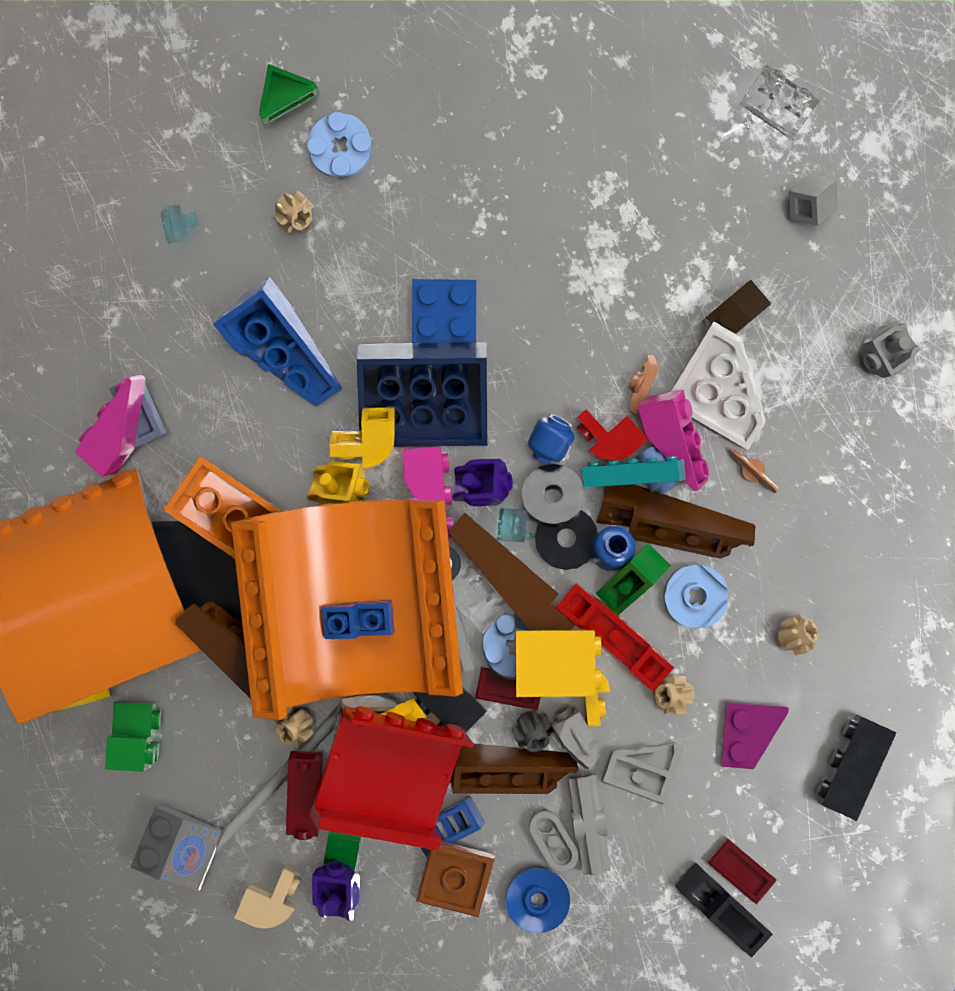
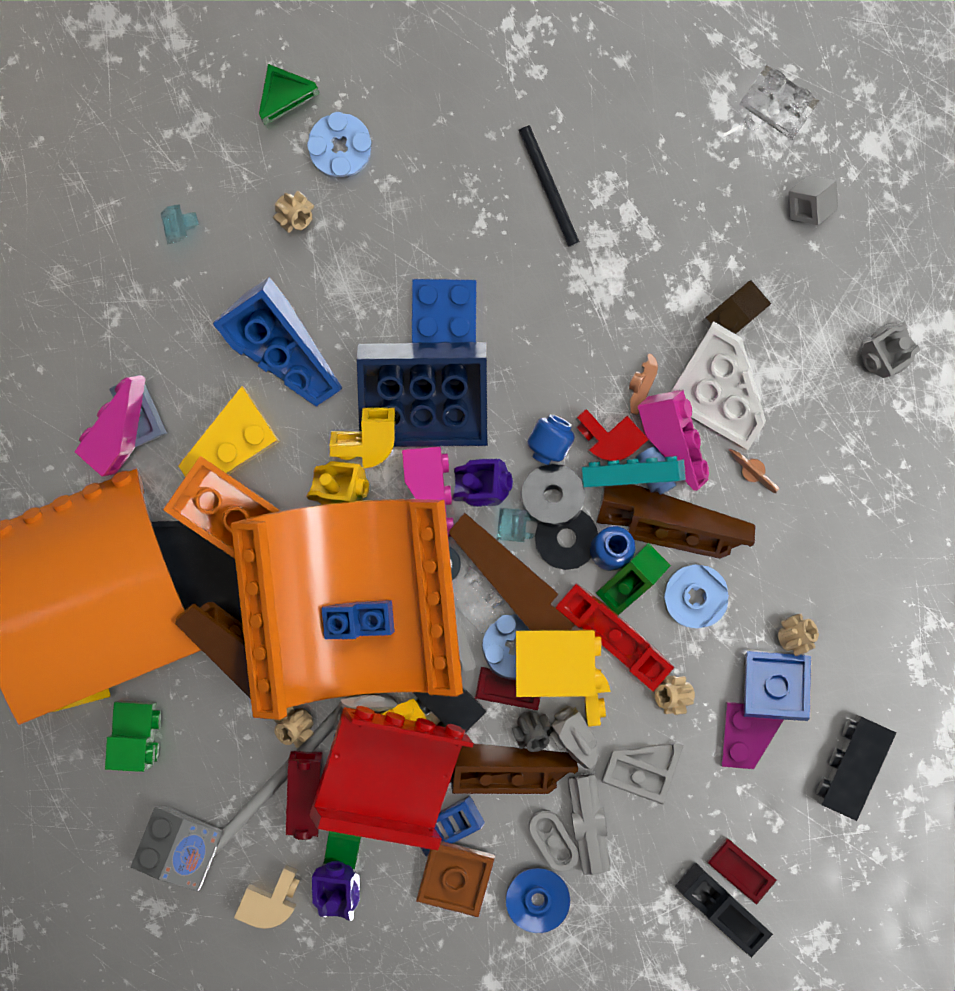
none -> yellow wedge [178,386,280,477]
none -> black bar [518,125,580,247]
none -> plate [743,651,811,721]

